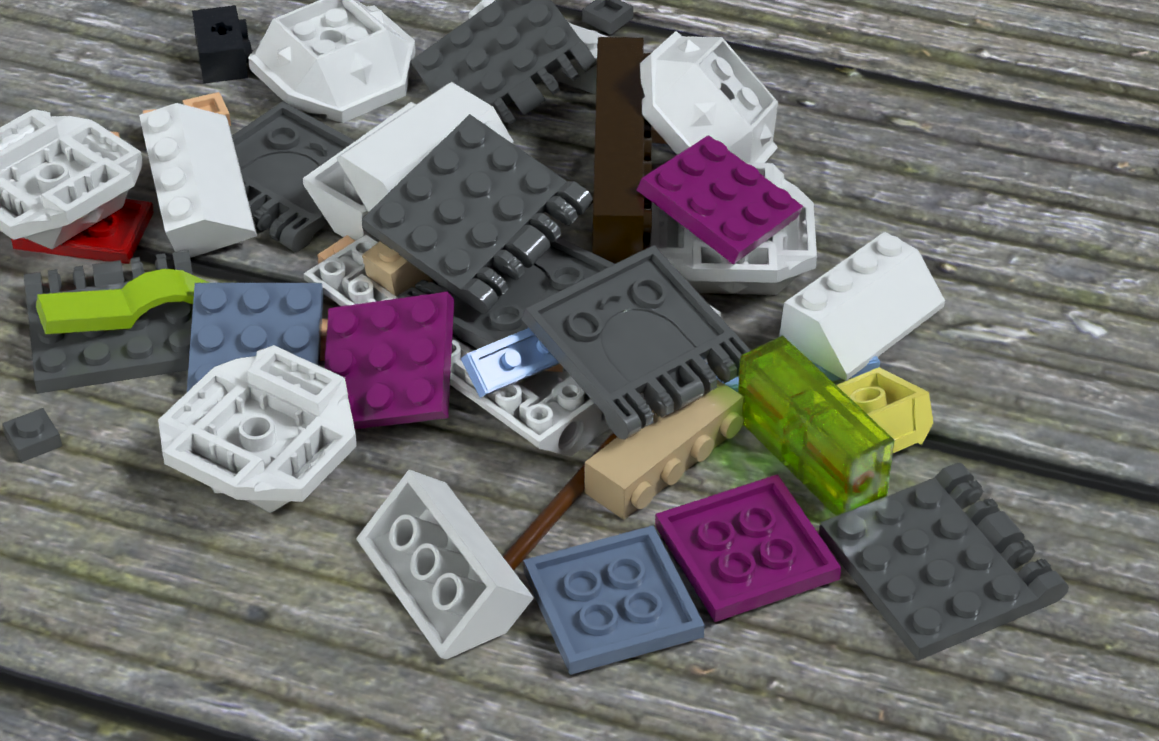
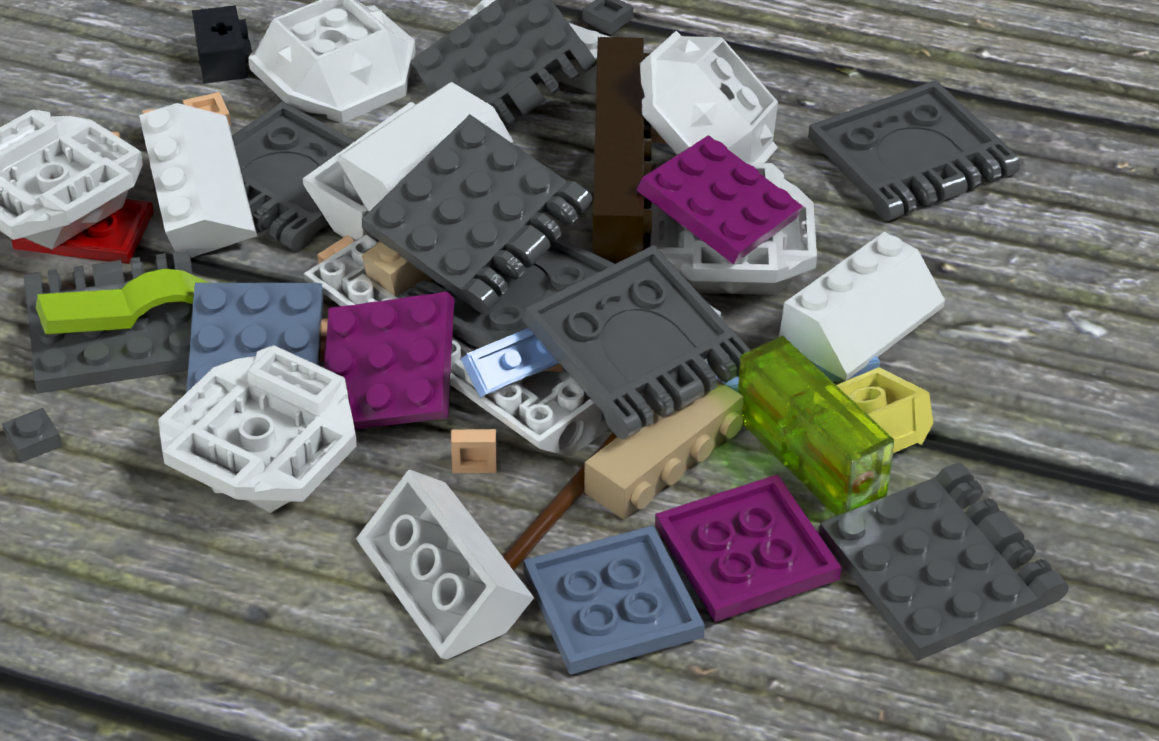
none -> light nougat plate [451,429,497,473]
none -> dark grey hinge [808,80,1020,222]

